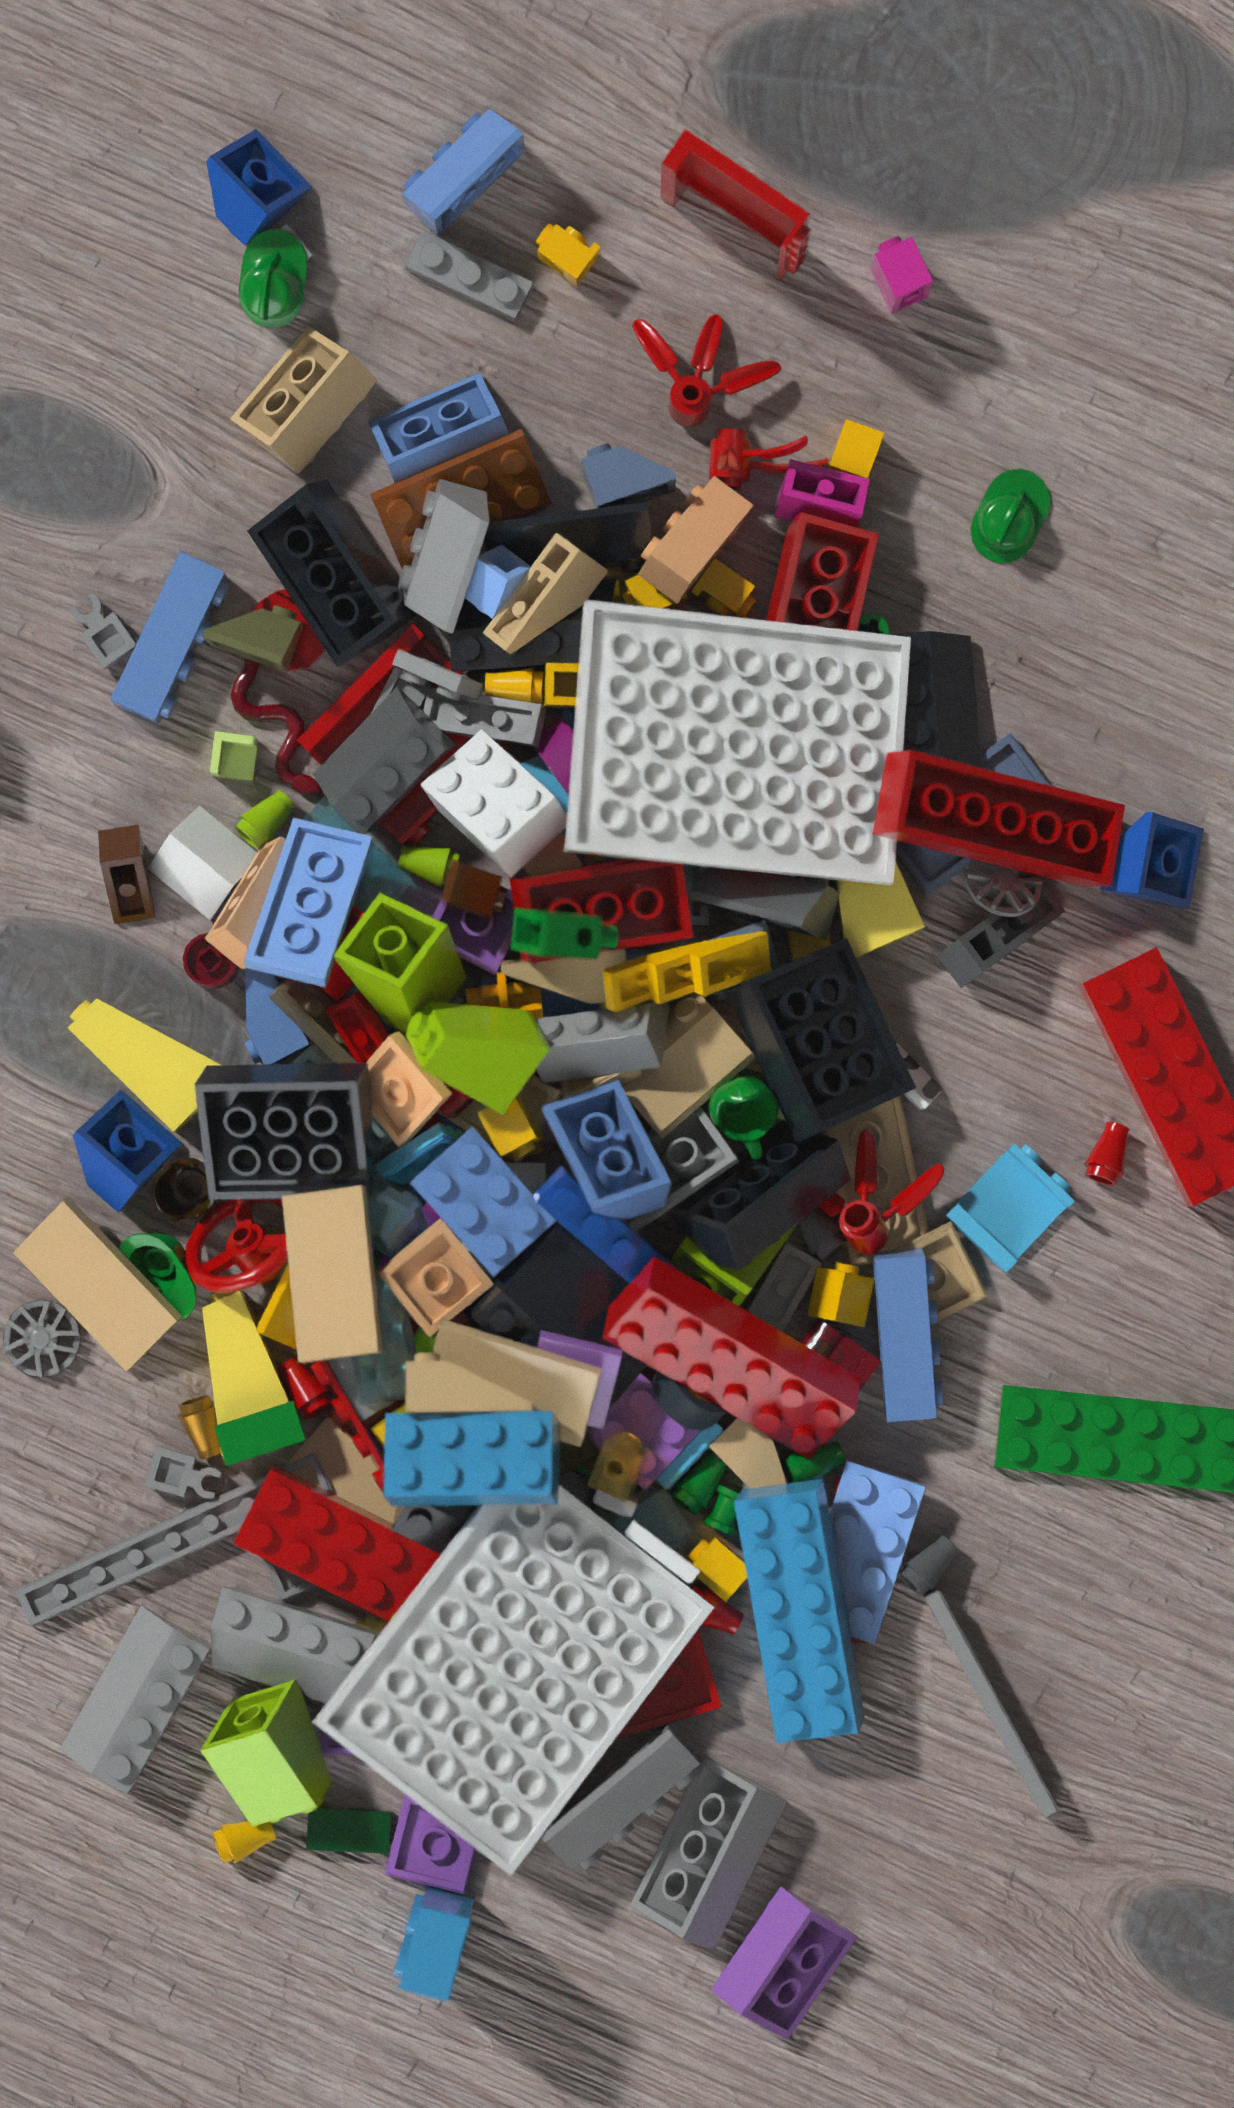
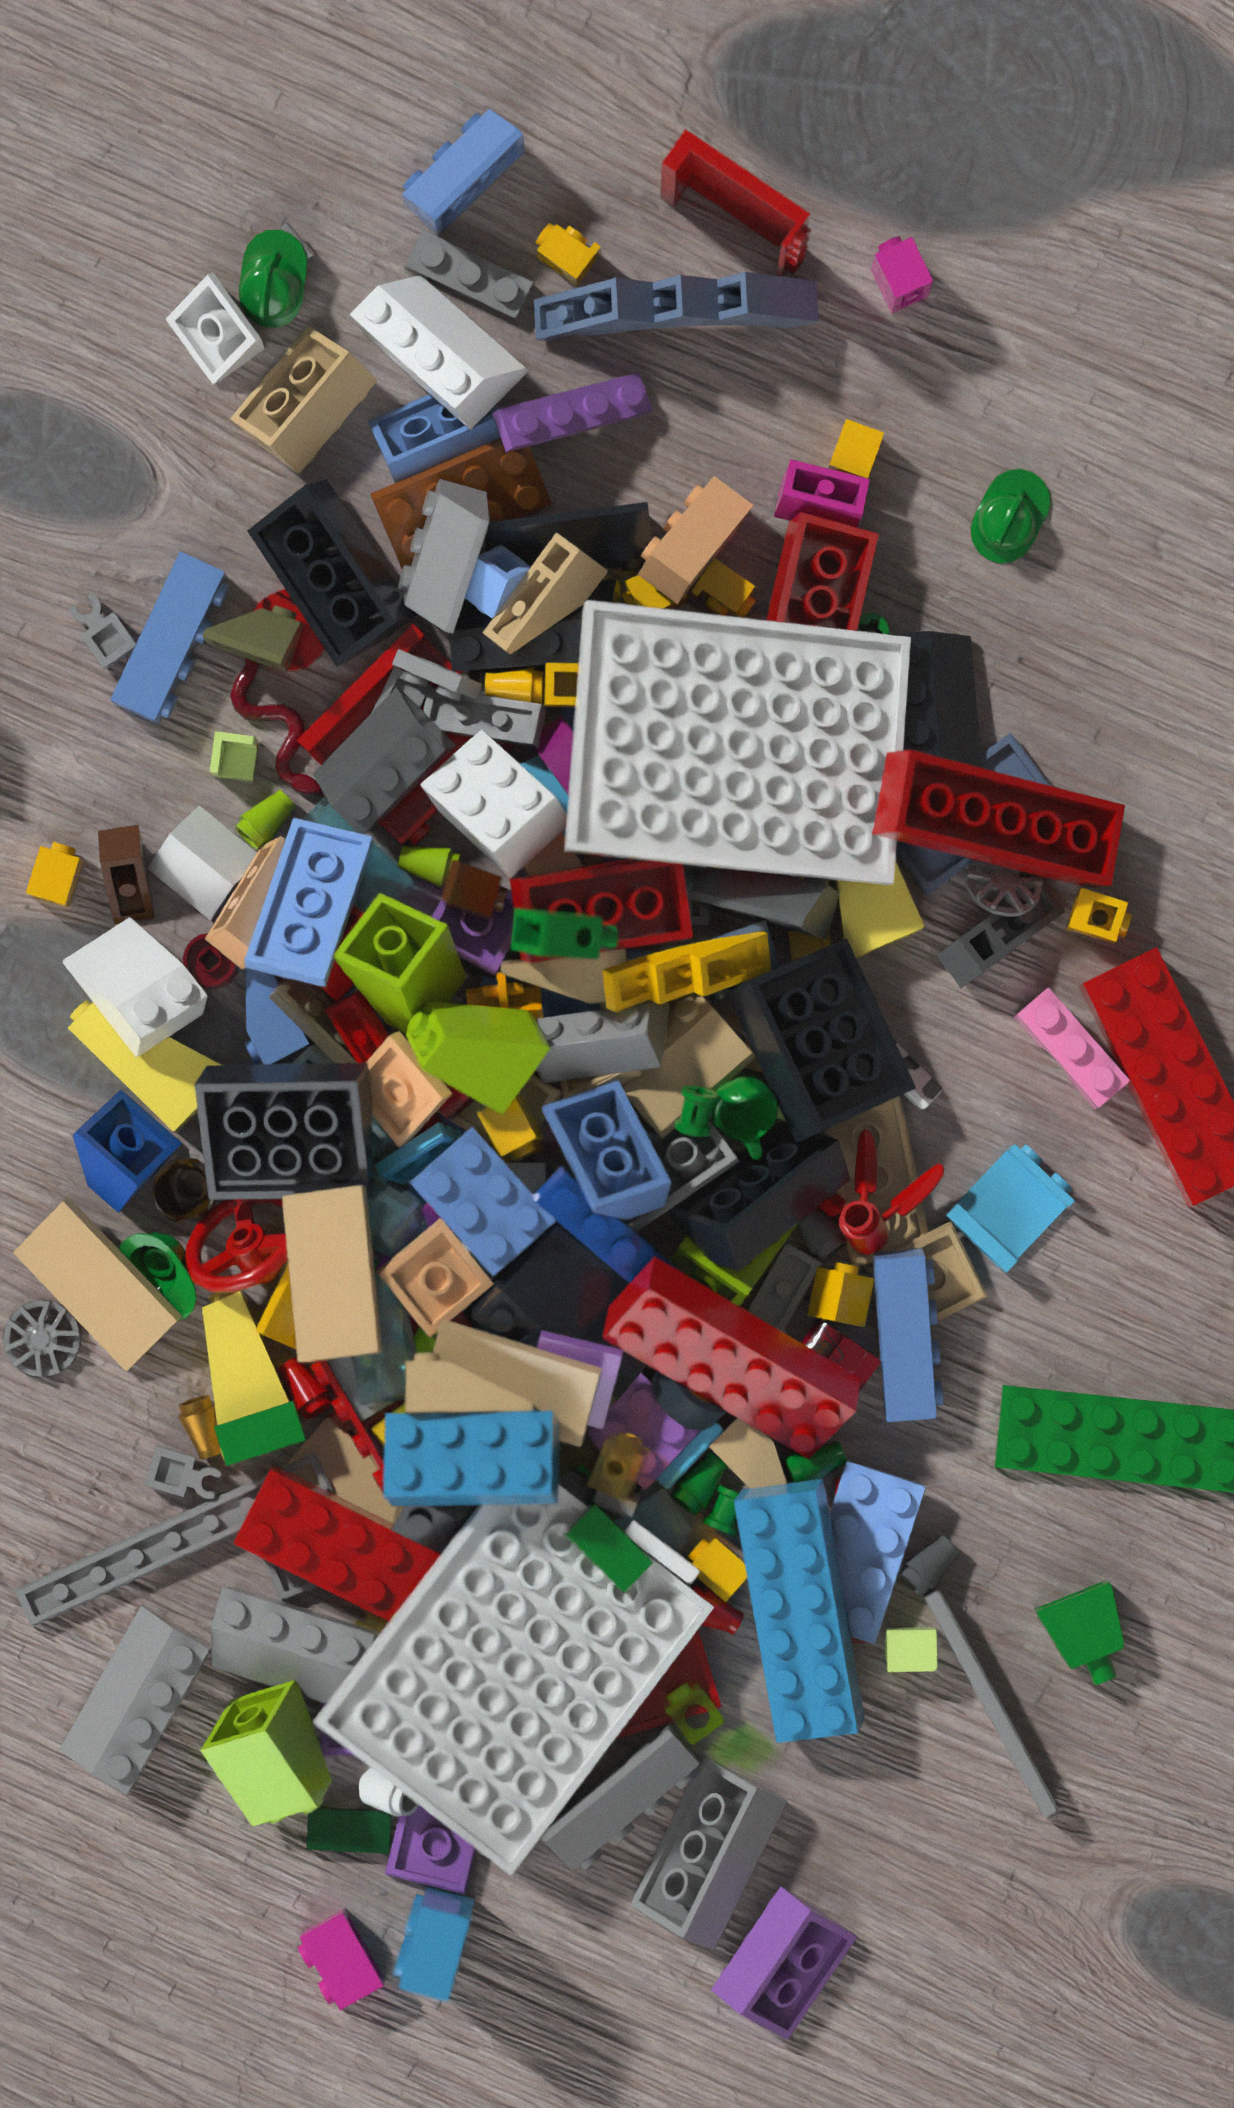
blue slope [206,129,312,246] -> none
yellow cone [212,1821,276,1864] -> none
sand blue slope [581,443,676,509] -> none
red plant [632,314,781,427] -> none
red plant [709,428,829,490] -> none
red cone [1084,1122,1130,1186] -> none
blue slope [1100,812,1204,909] -> none
none -> yellow brick [26,842,84,908]
none -> white slope [63,917,208,1058]
none -> white slope [166,272,265,385]
none -> dark pink brick [297,1908,385,2010]
none -> white slope [350,275,528,430]
none -> white brick [359,1768,419,1817]
none -> medium lavender plate [493,372,653,452]
none -> sand blue arch [534,272,819,341]
none -> green tile [563,1503,653,1593]
none -> clear neon green bracket [664,1682,724,1744]
none -> green bush [674,1085,719,1137]
none -> yellowish green panel [885,1627,937,1672]
none -> bright pink arch [1014,987,1130,1109]
none -> green torso [1034,1580,1125,1685]
none -> yellow brick [1065,888,1132,944]

